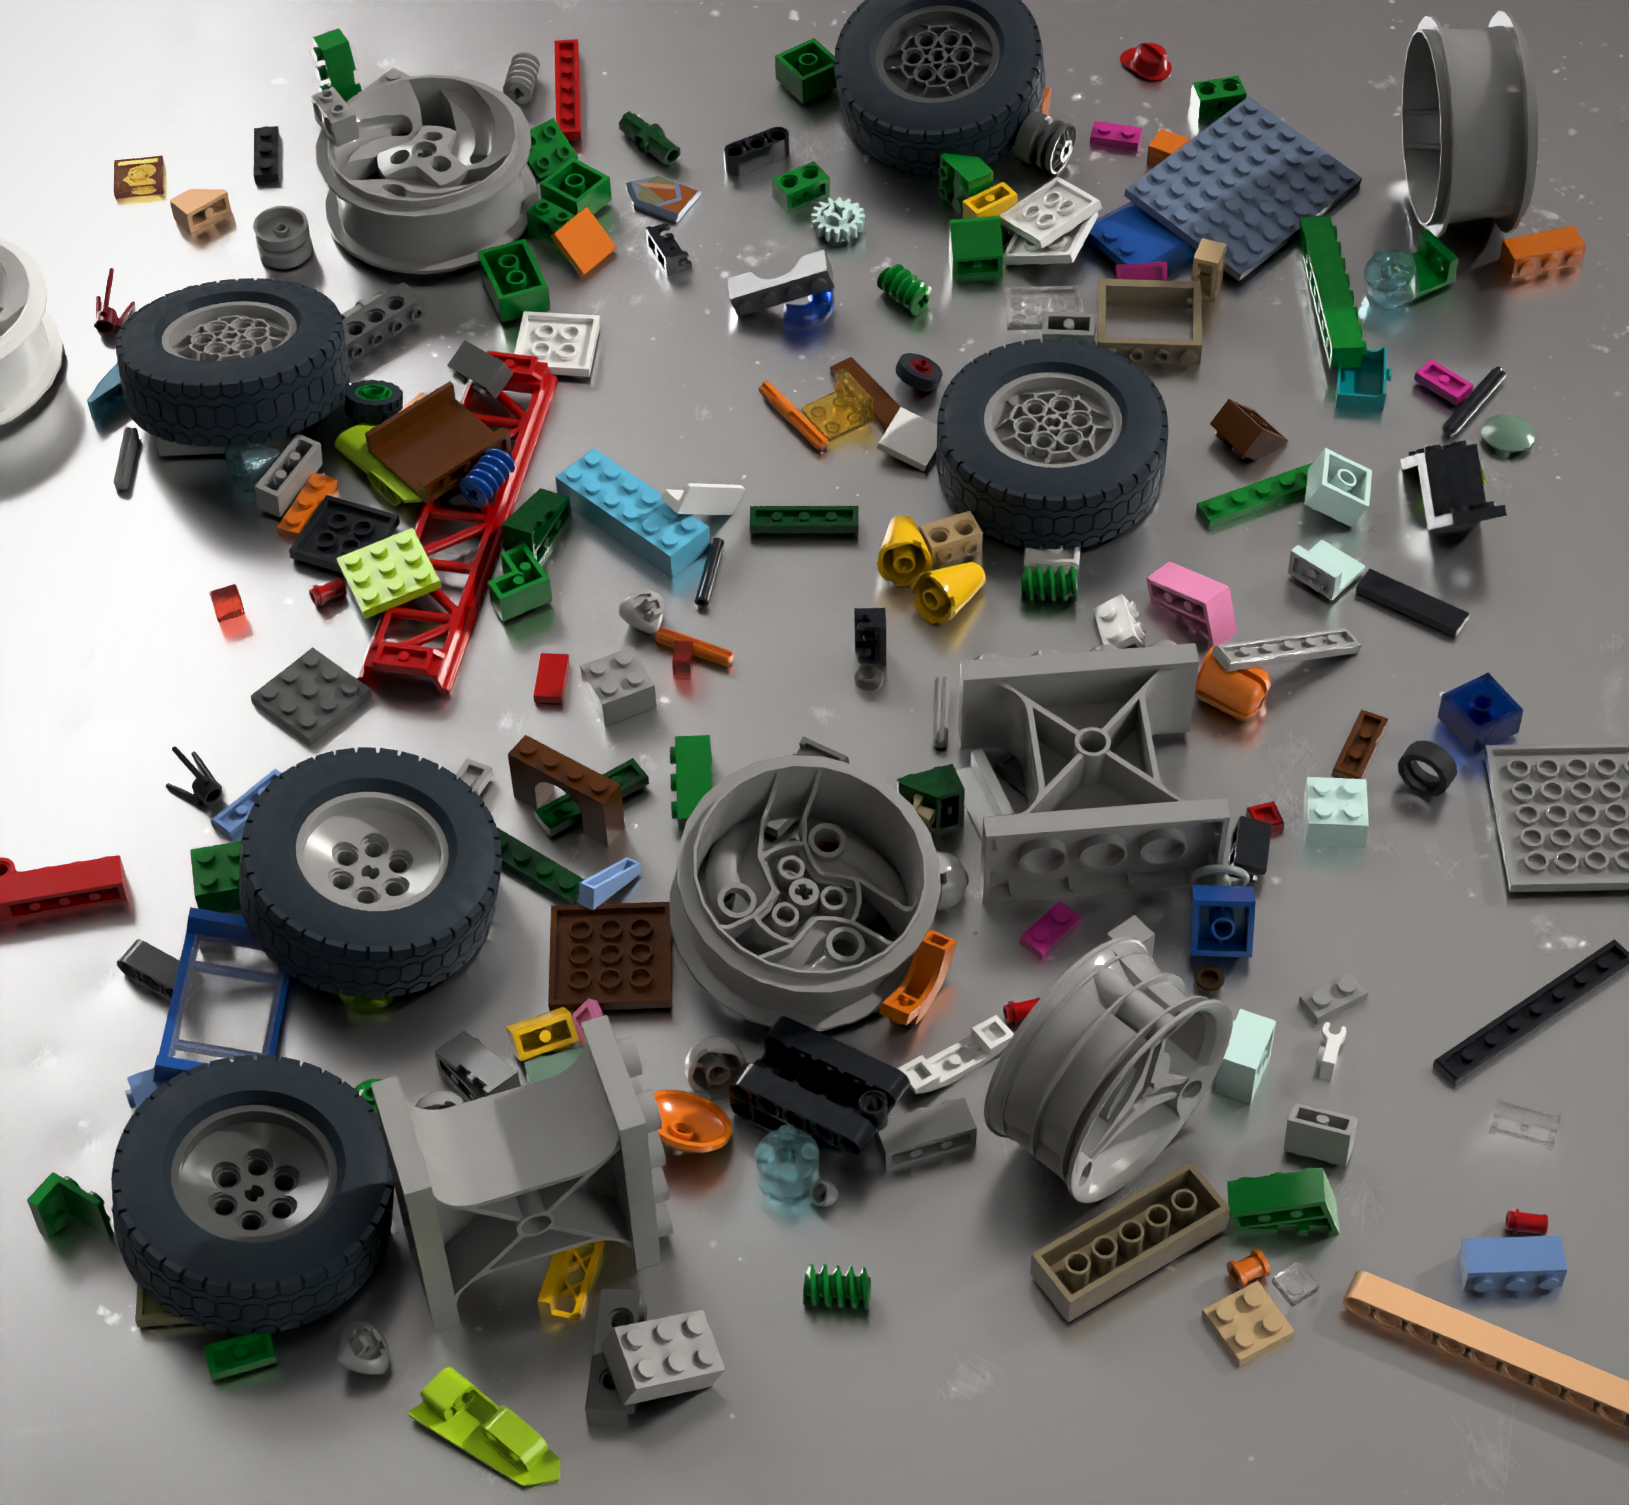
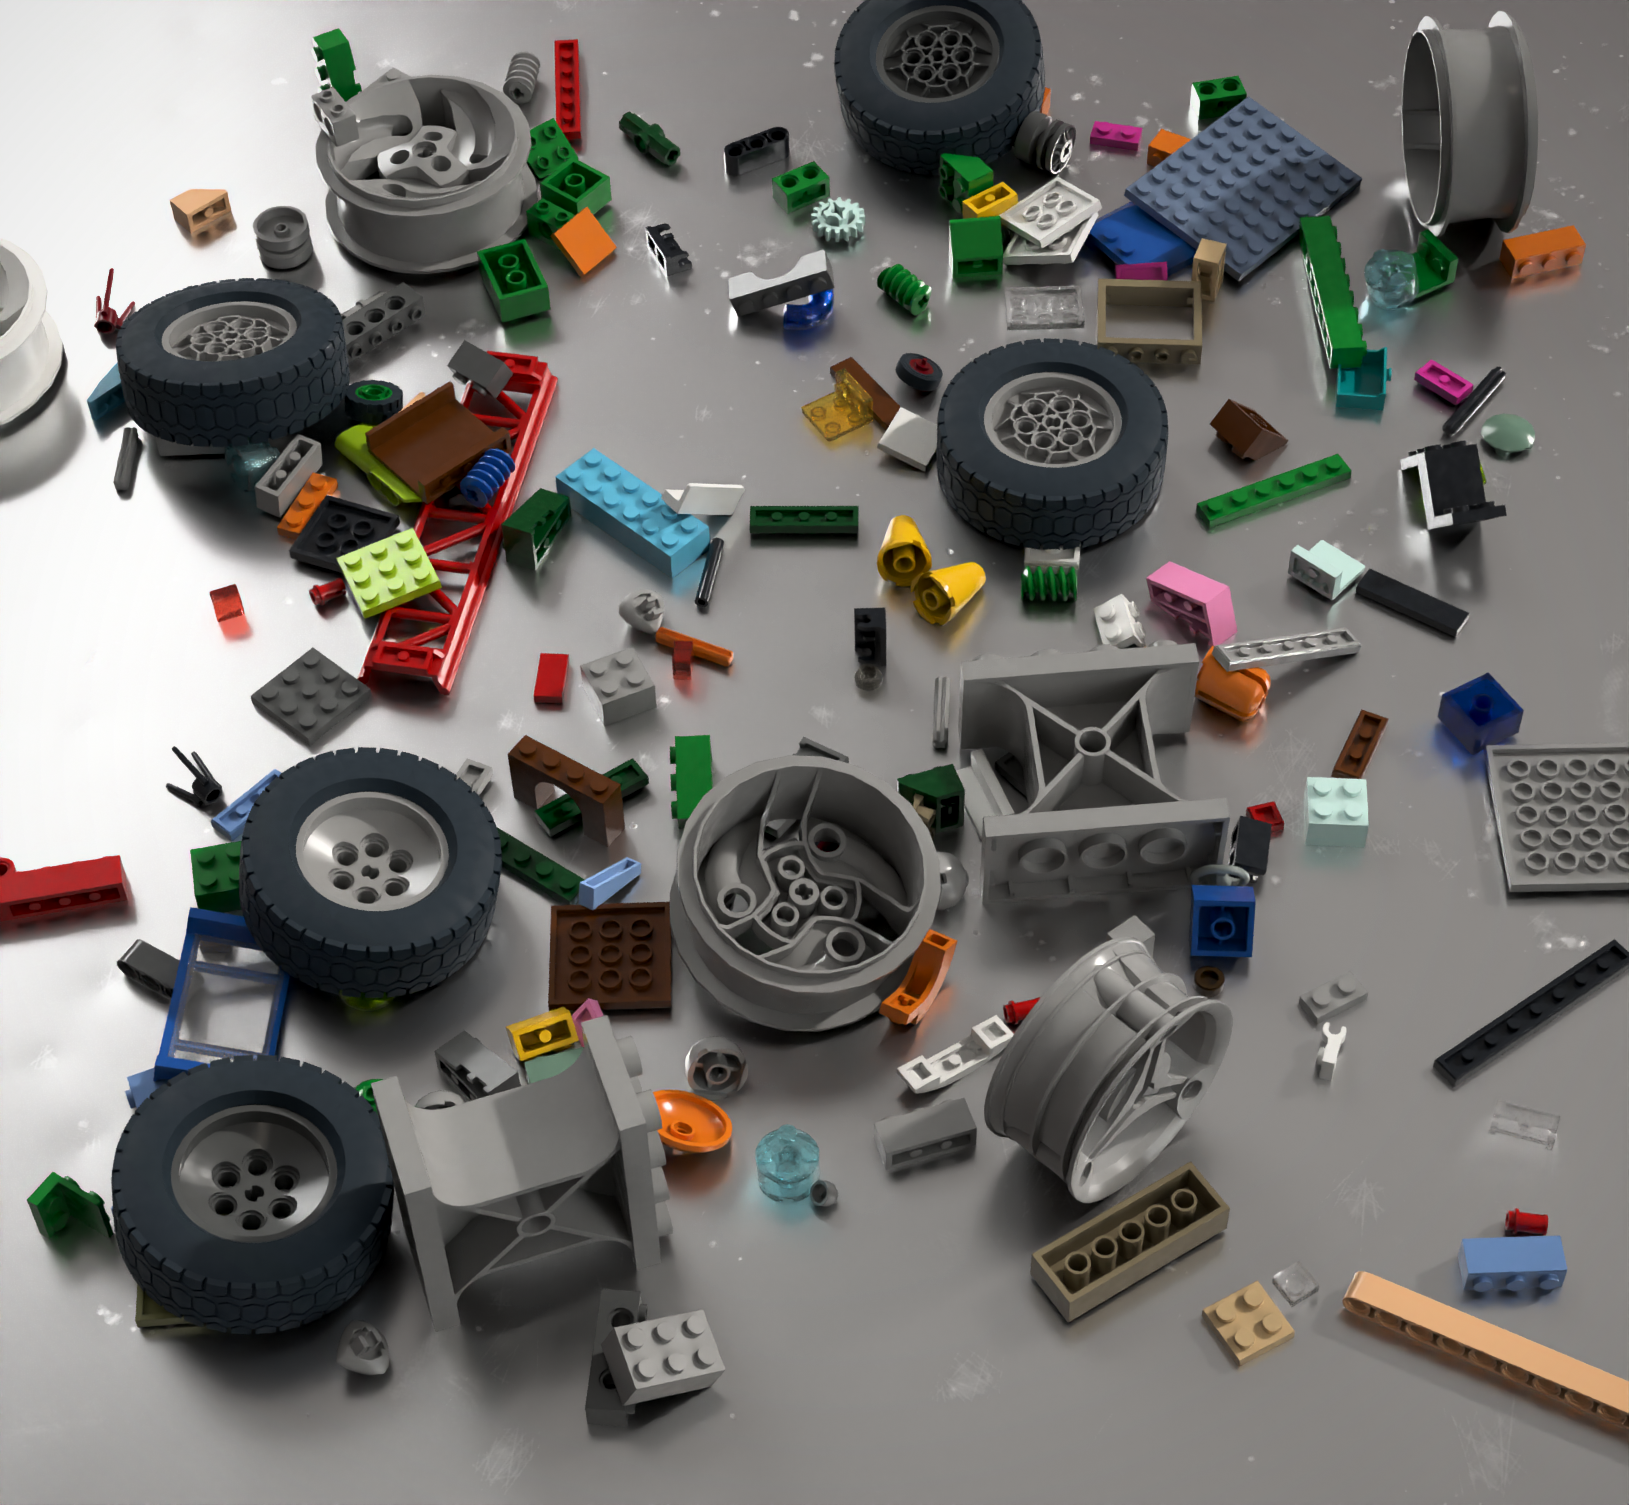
clear yellow tile [113,155,164,199] -> none
green plate [204,1332,277,1381] -> none
black plate [253,126,279,183] -> none
lime panel [408,1366,561,1487] -> none
green brick [488,543,552,621] -> none
white plate [514,311,600,377] -> none
yellow fence [537,1240,606,1325] -> none
tile [625,176,701,223] -> none
black panel [728,1016,910,1156] -> none
orange axle [758,381,829,451] -> none
green brick [775,38,837,103] -> none
green piece [803,1263,871,1310] -> none
tan brick [919,511,983,566] -> none
dark pink plate [1019,901,1082,960] -> none
light grey brick [1042,311,1097,345] -> none
red piece [1120,42,1172,81] -> none
light aqua brick [1214,1009,1276,1104] -> none
green wedge [1227,1168,1339,1234] -> none
orange bush [1227,1249,1270,1289] -> none
light grey brick [1283,1102,1358,1166] -> none
light aqua brick [1305,448,1372,527] -> none
black tyre [1398,741,1457,796] -> none

